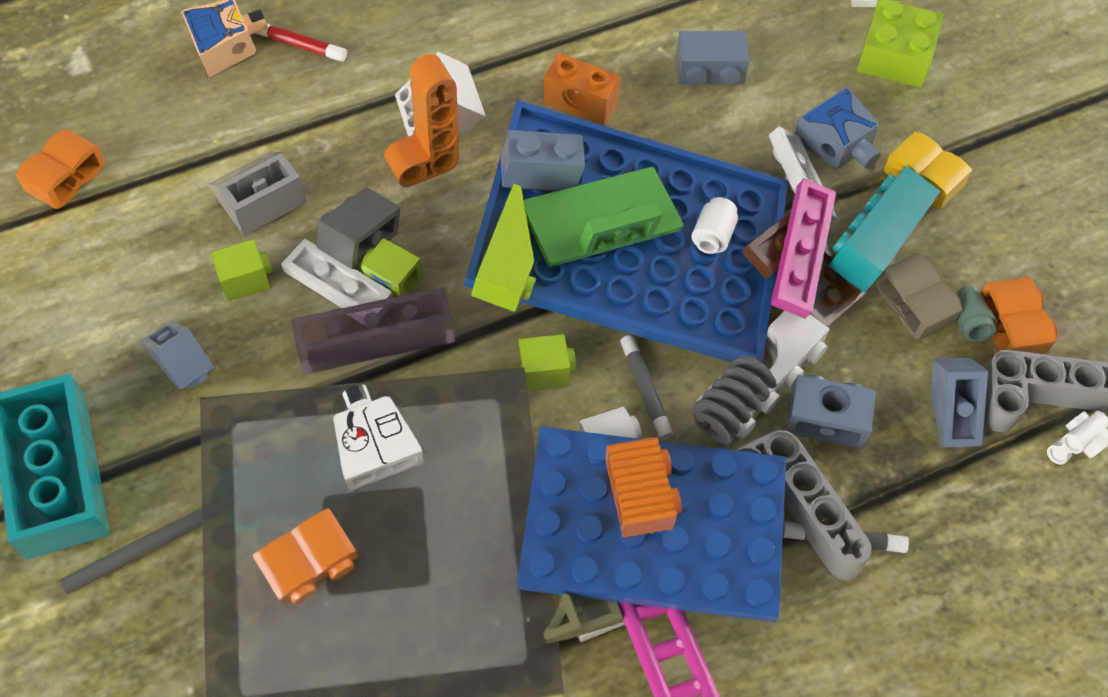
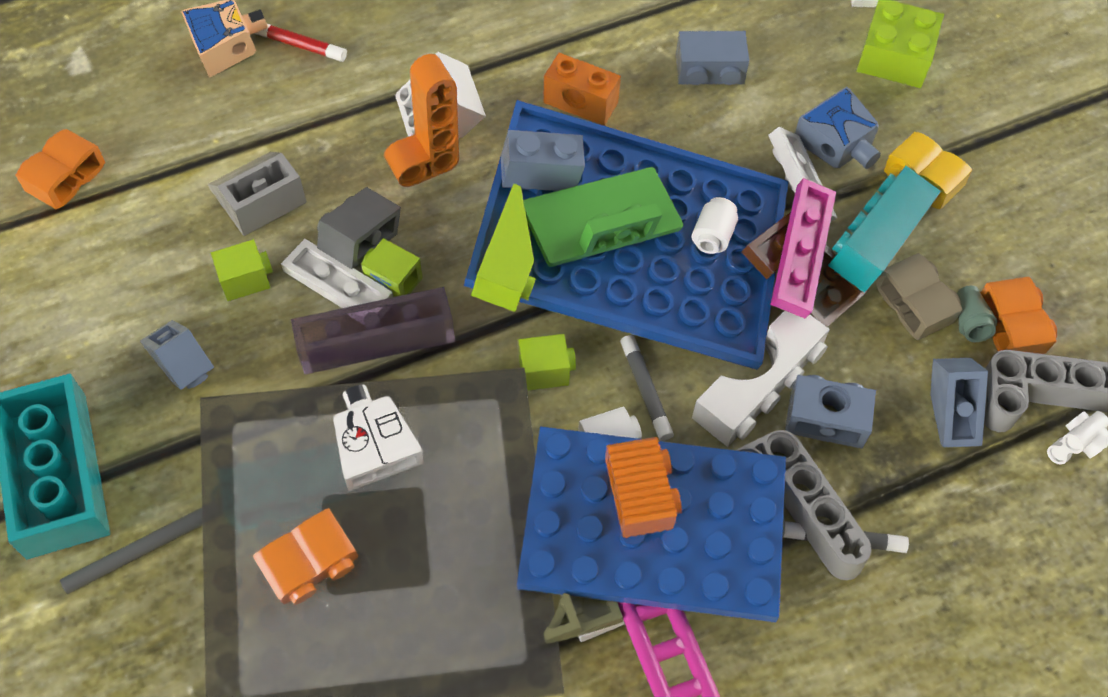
dark grey piece [692,356,777,446] -> none

